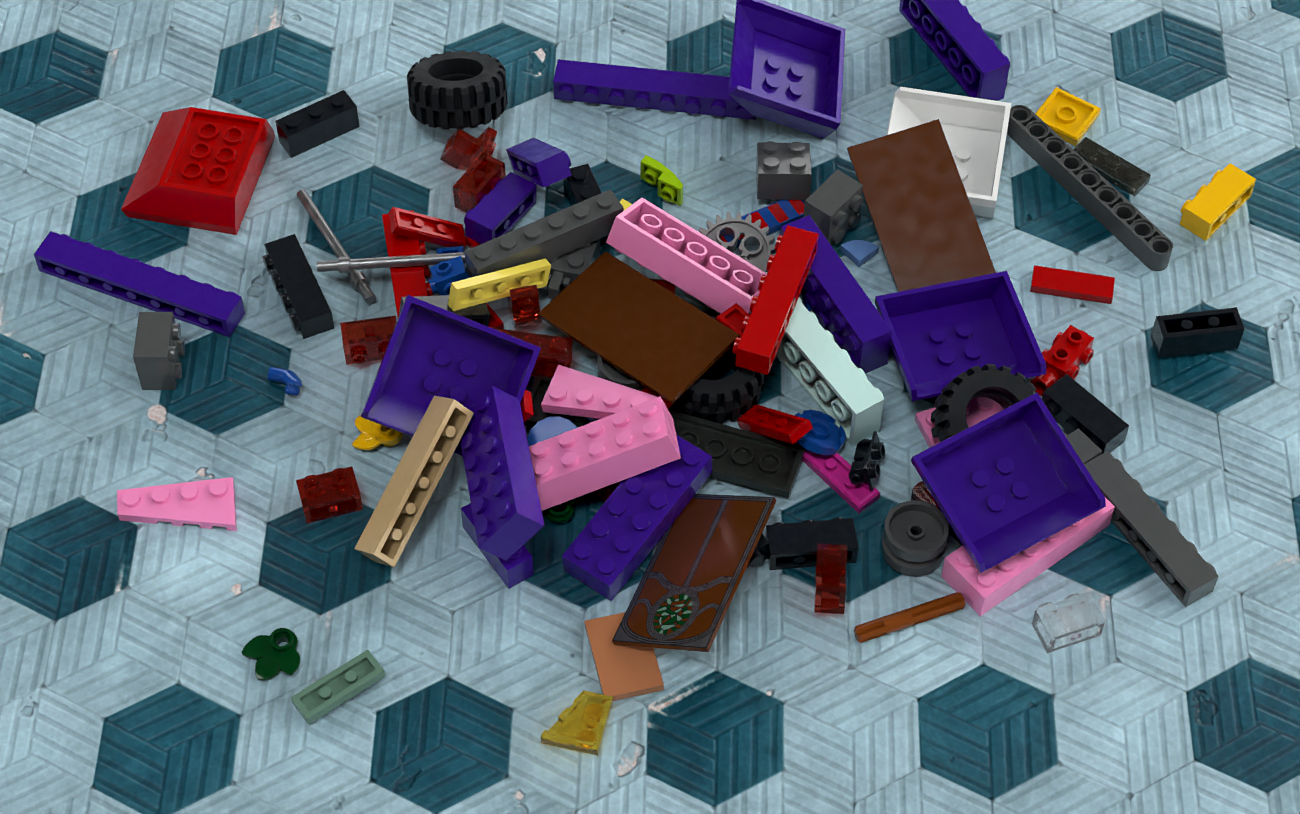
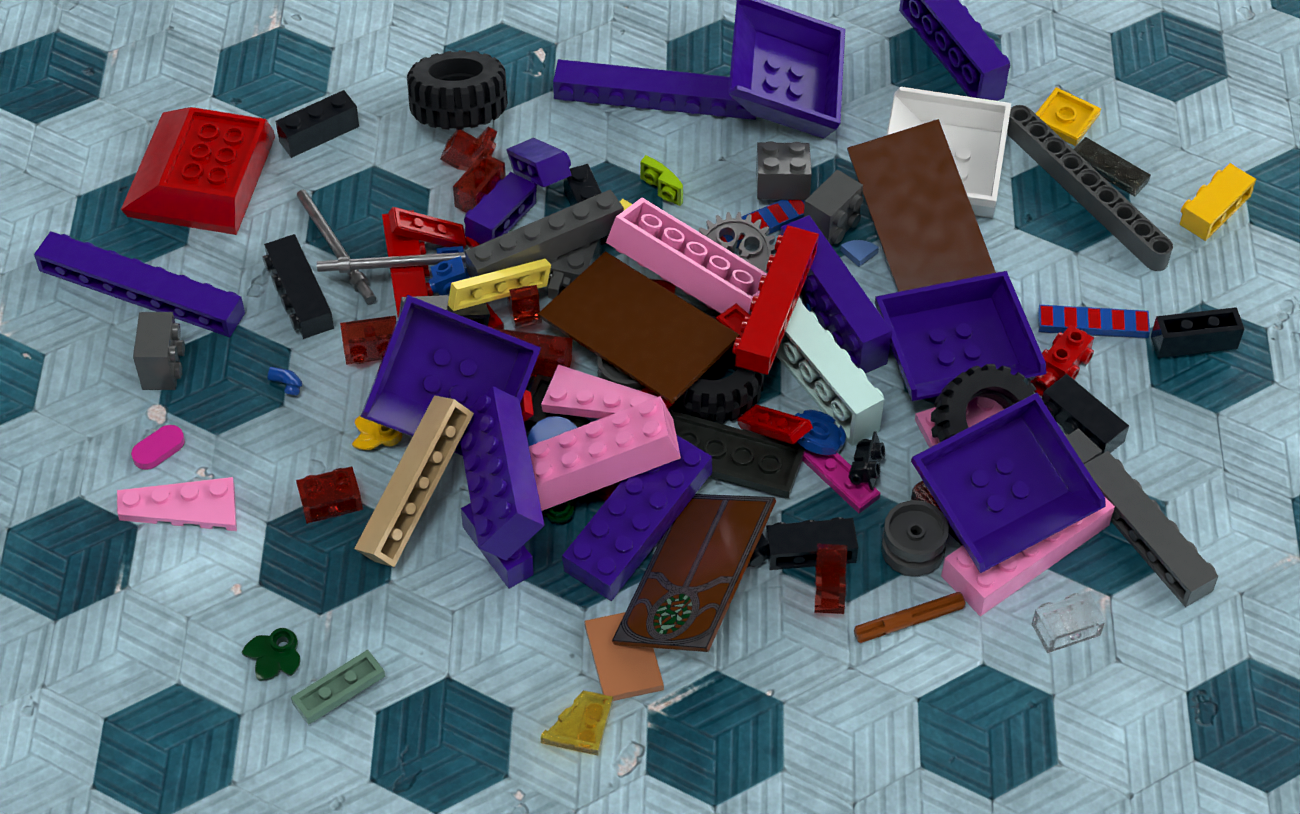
red tile [1030,265,1115,304] -> none
none -> dark pink tile [131,425,185,470]
none -> tile [1038,305,1150,338]

